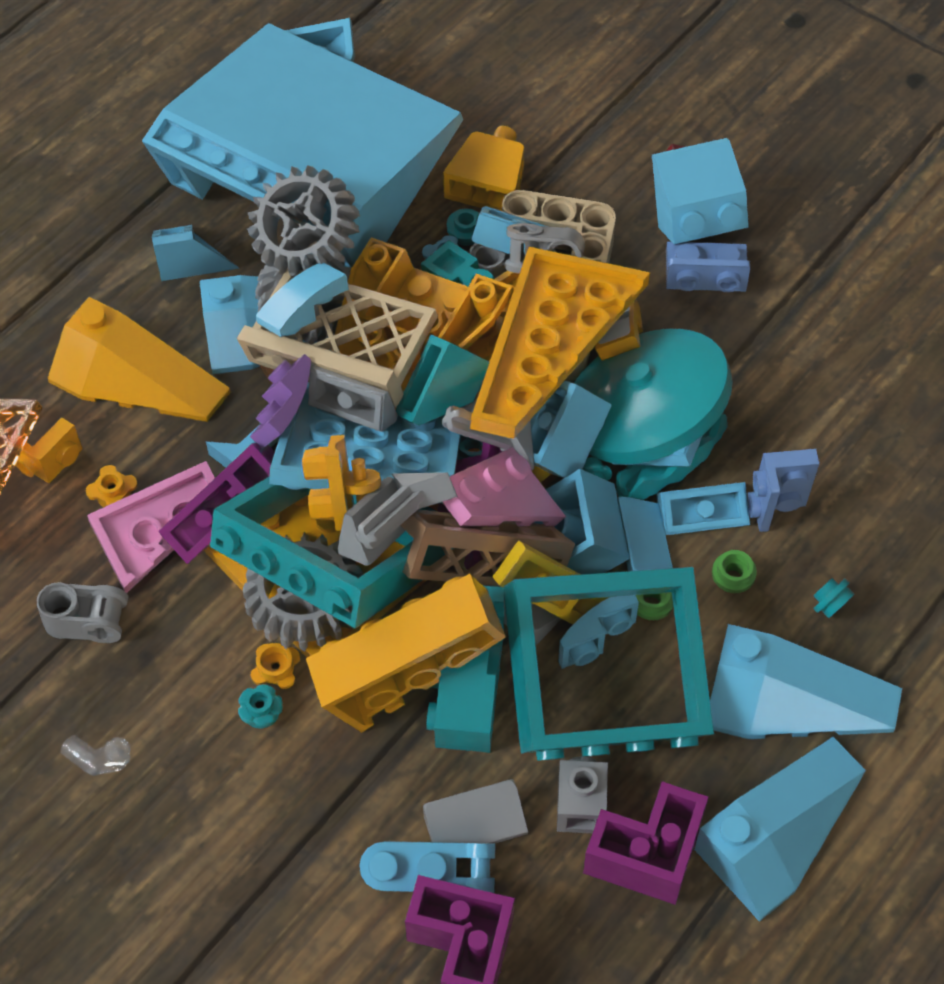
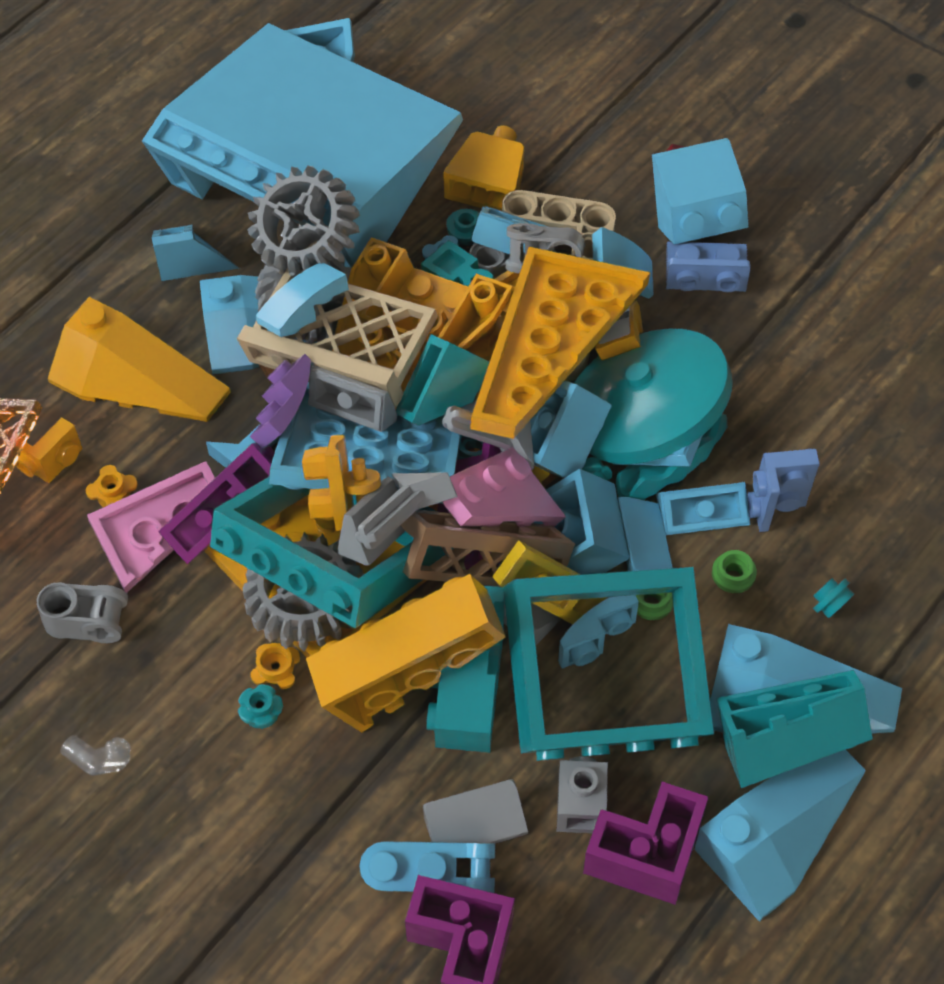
none -> medium azure slope [592,227,654,299]
none -> teal wedge [716,670,873,788]

